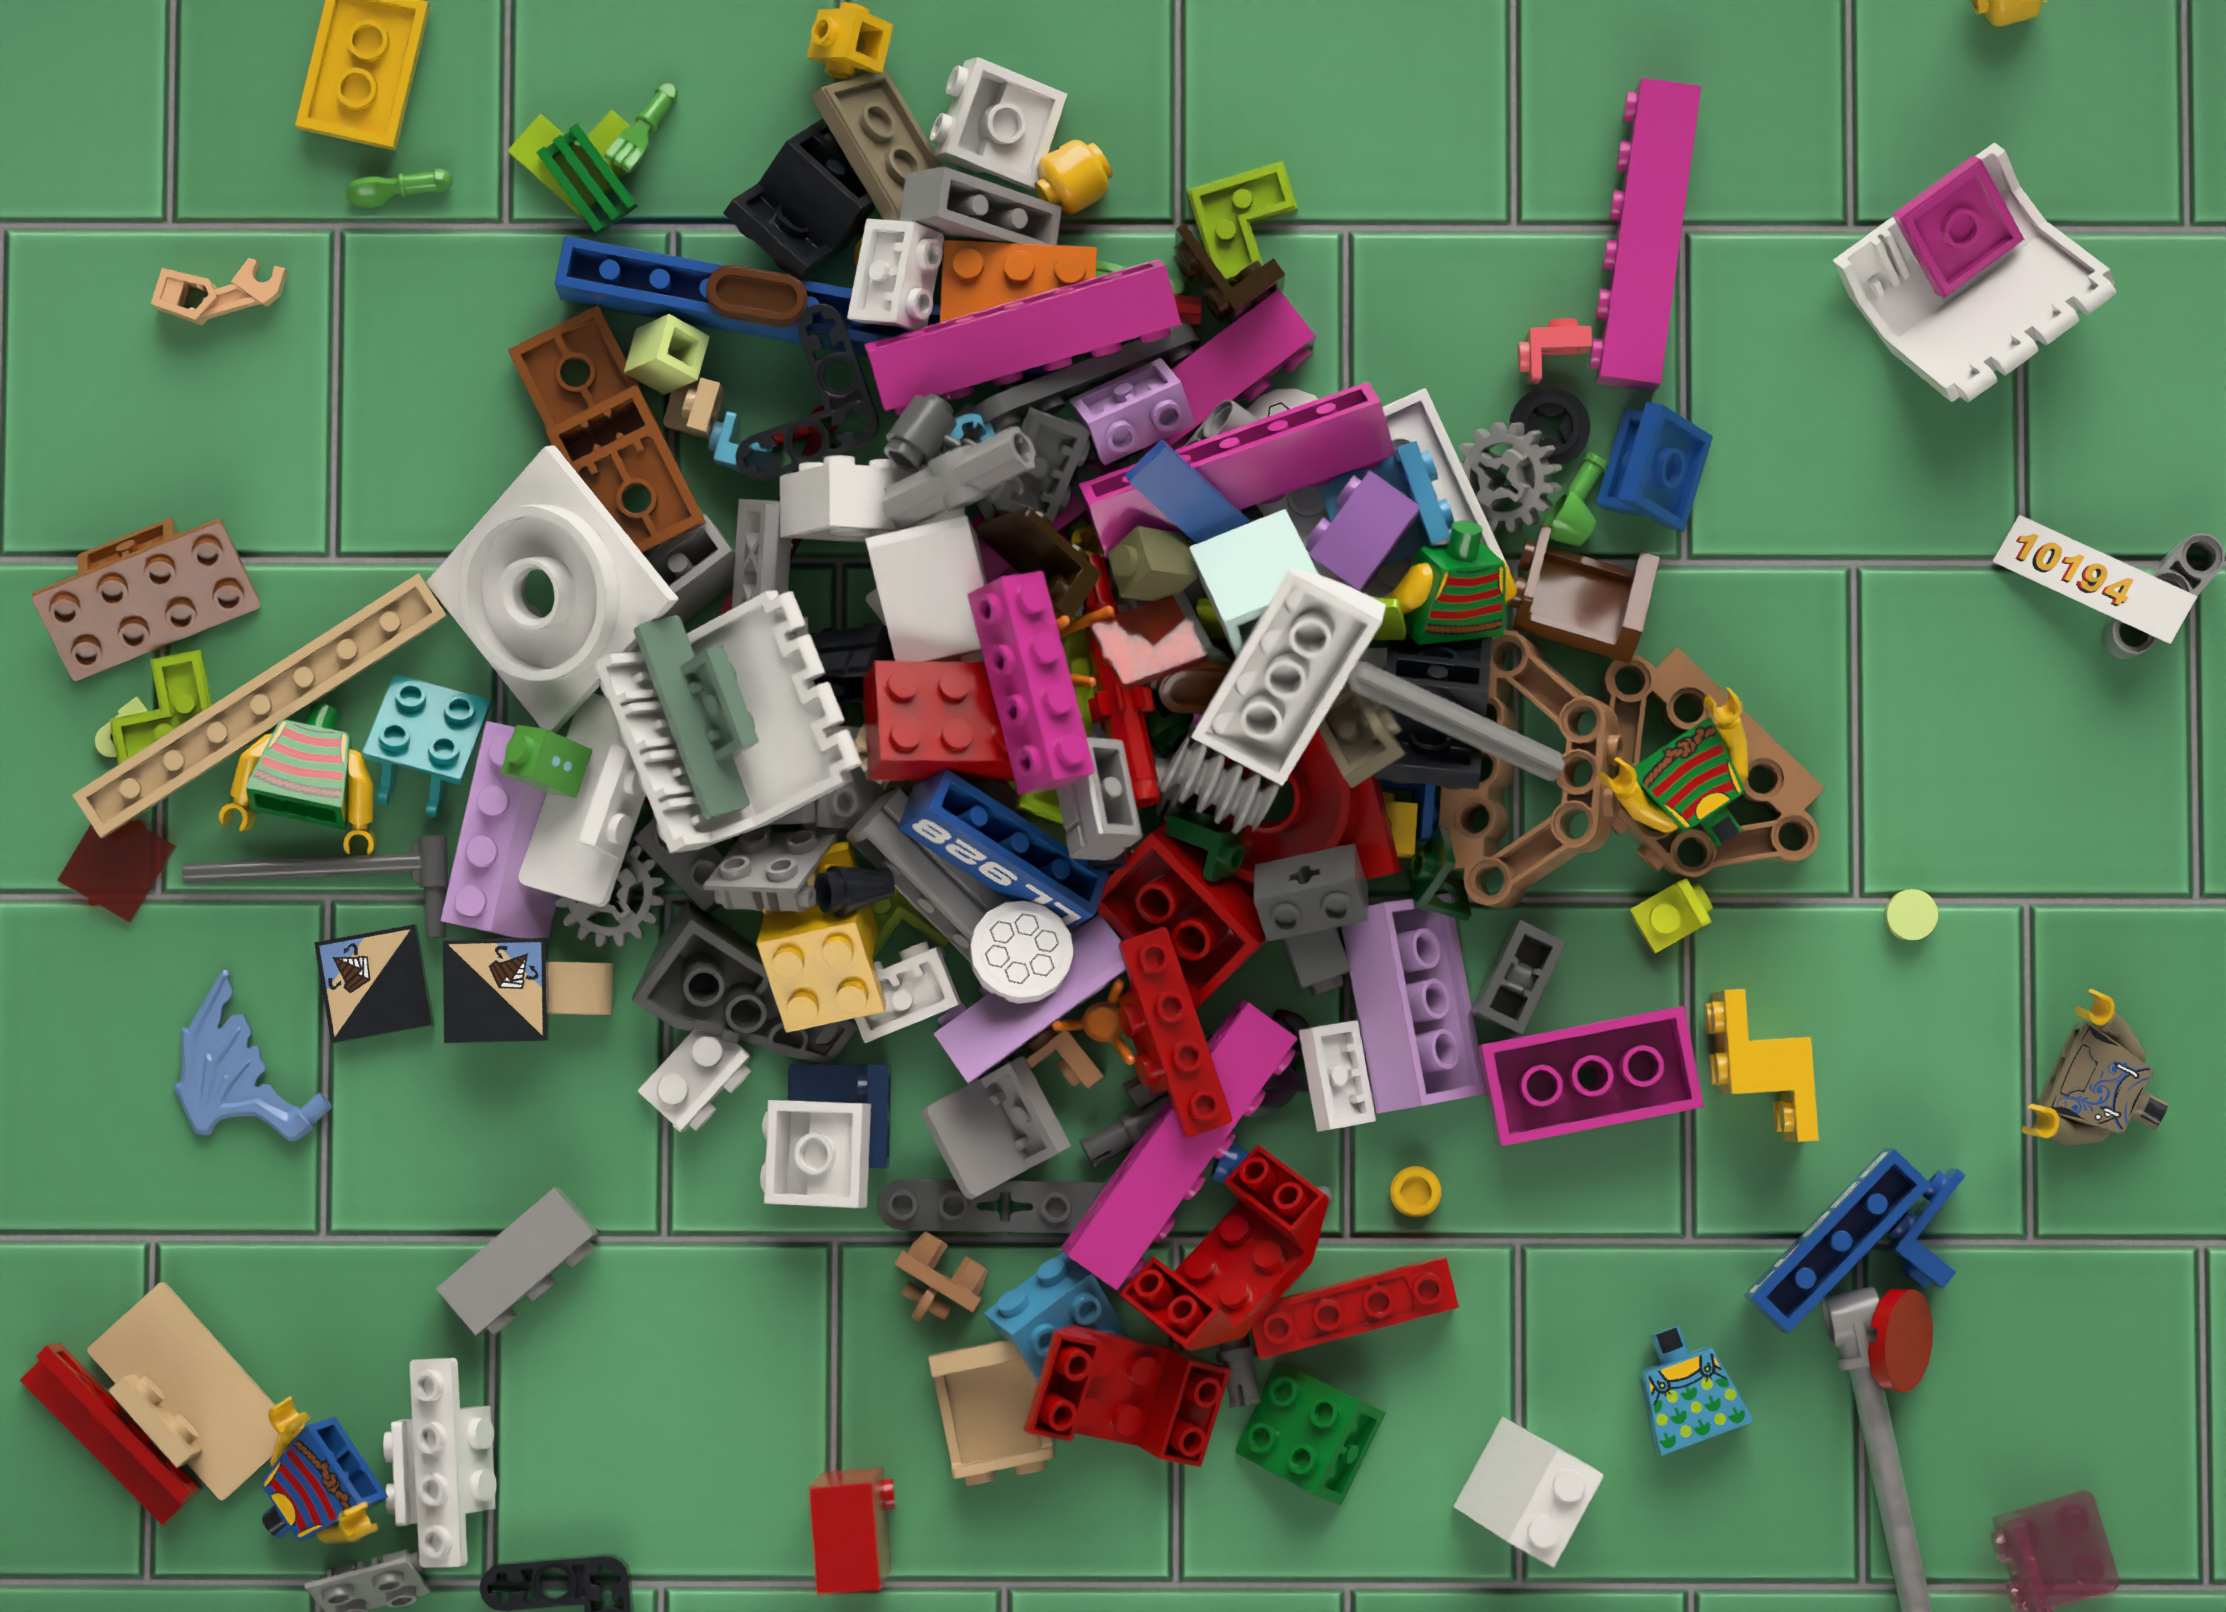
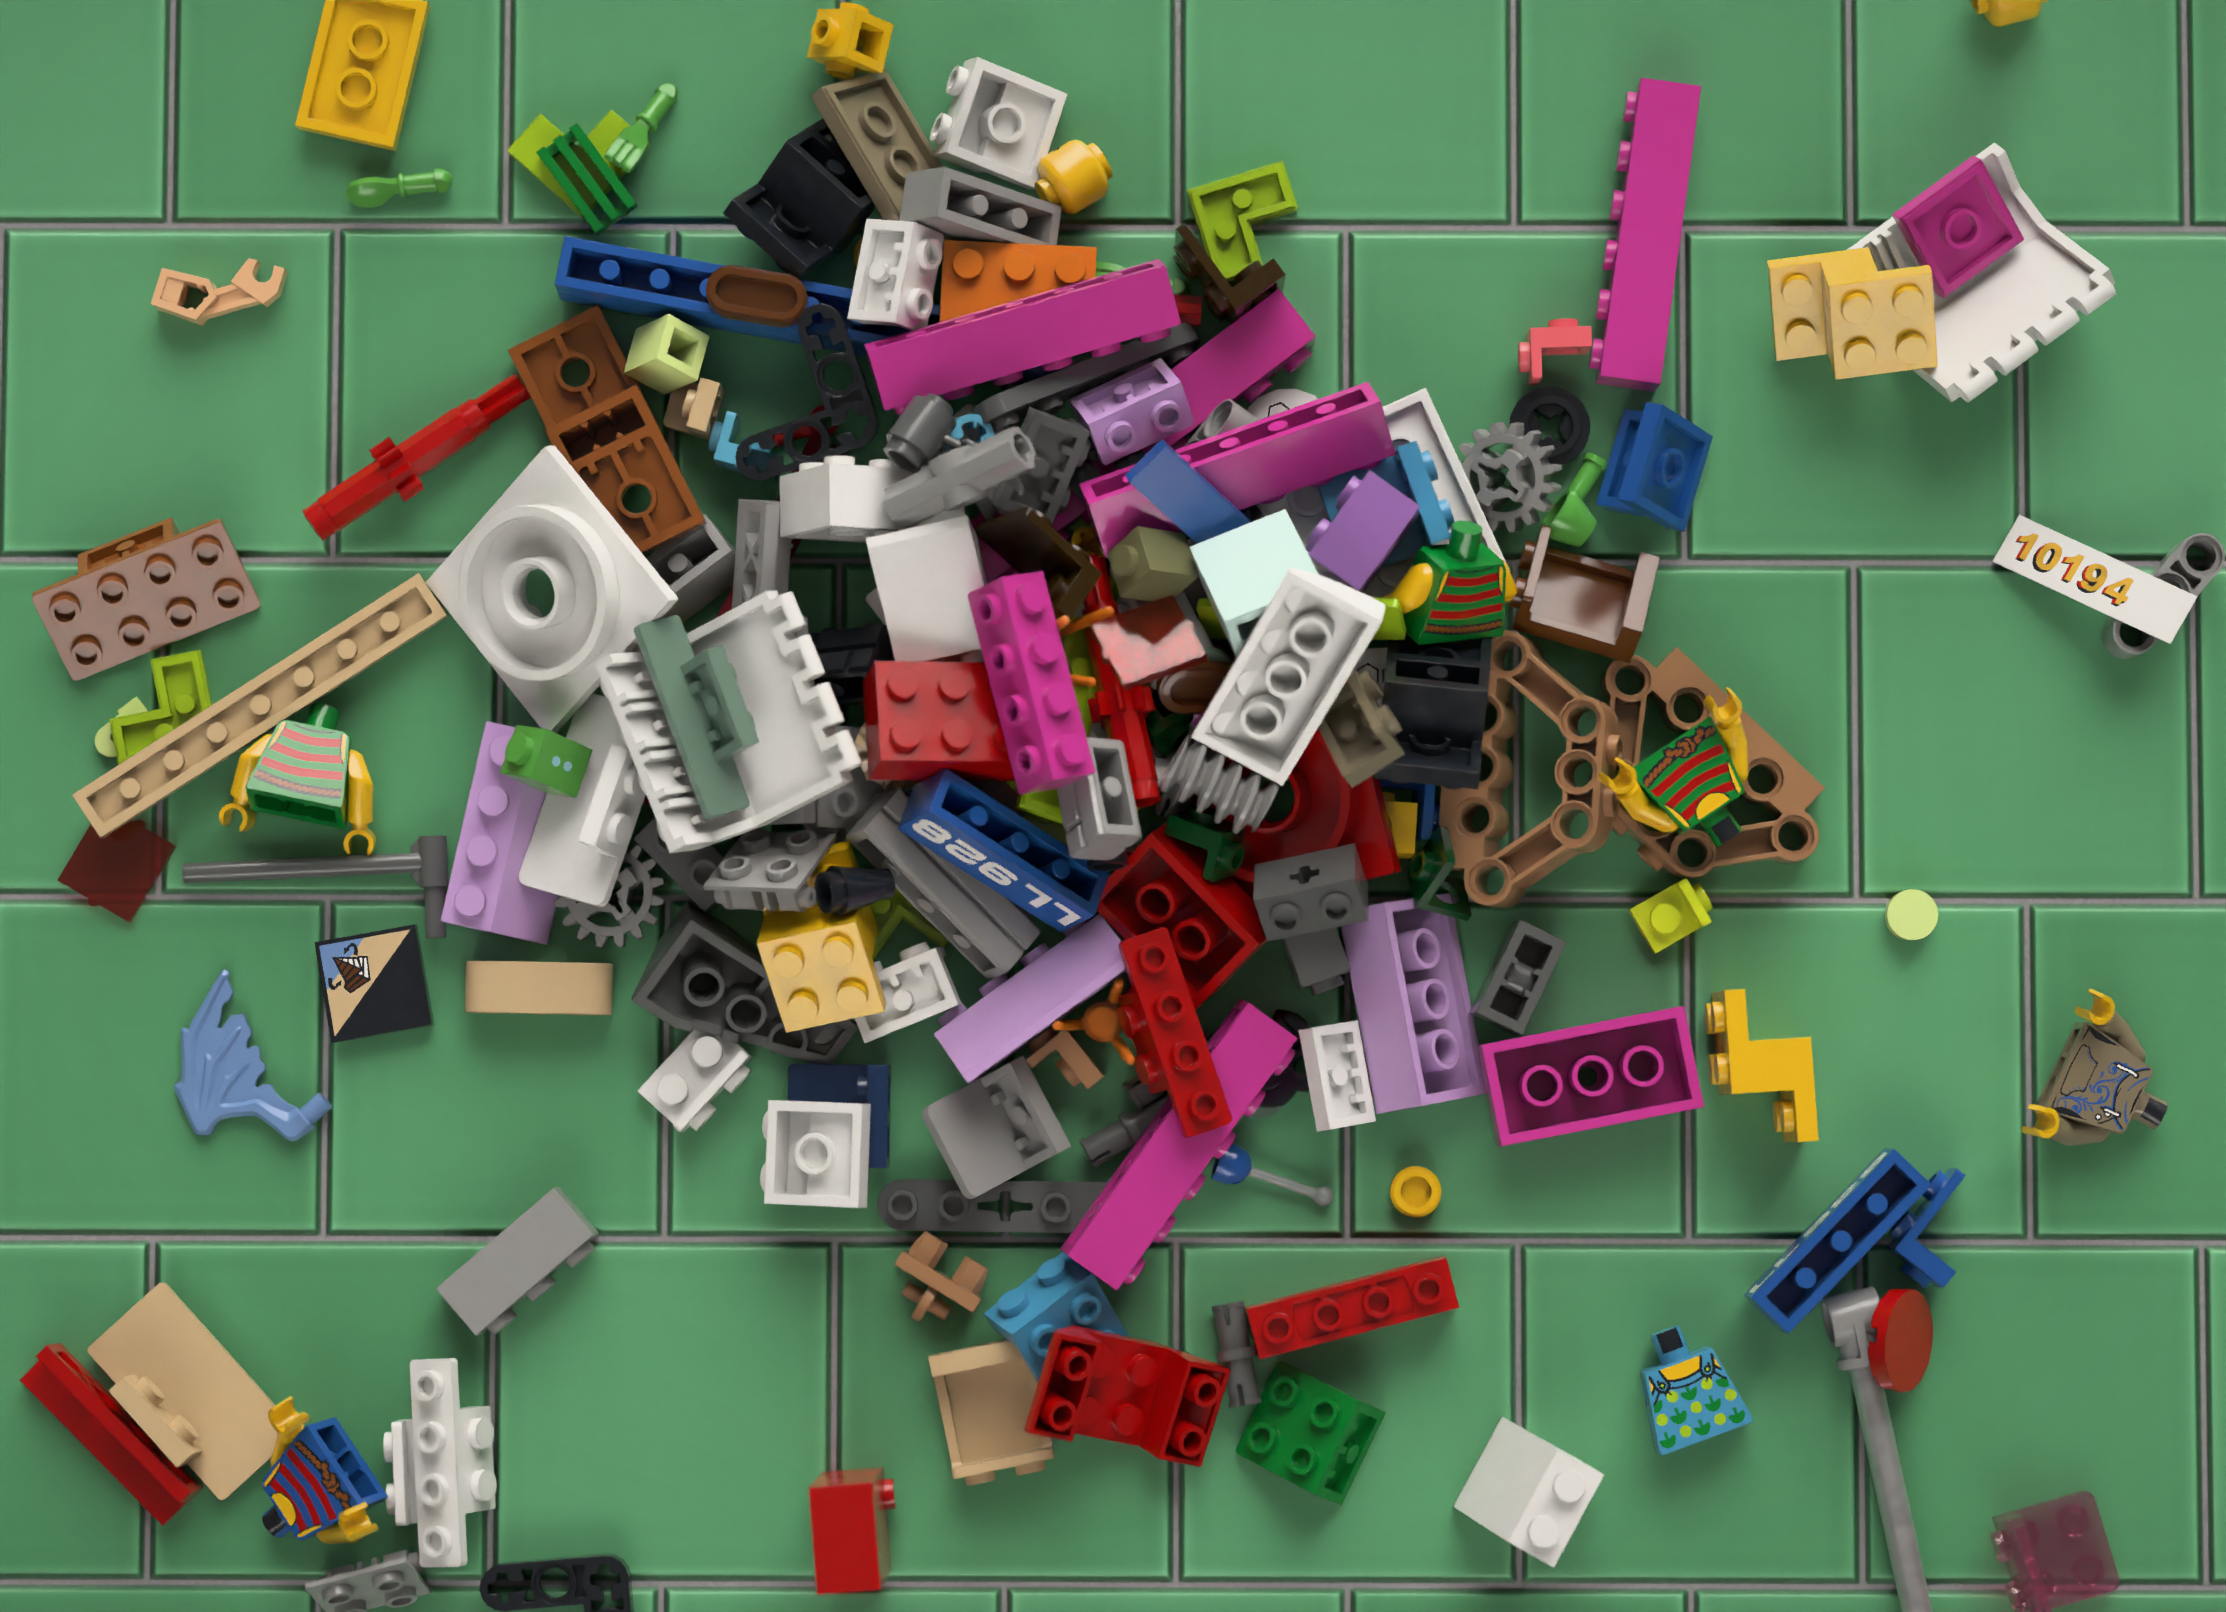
plate [362,674,491,819] -> none
tile [443,938,549,1043] -> none
white tile [969,901,1074,1004] -> none
red slope [1119,1145,1329,1351] -> none
light grey axle [1348,662,1565,781] -> none
none -> red piece [302,373,530,541]
none -> yellow bracket [1767,247,1938,380]

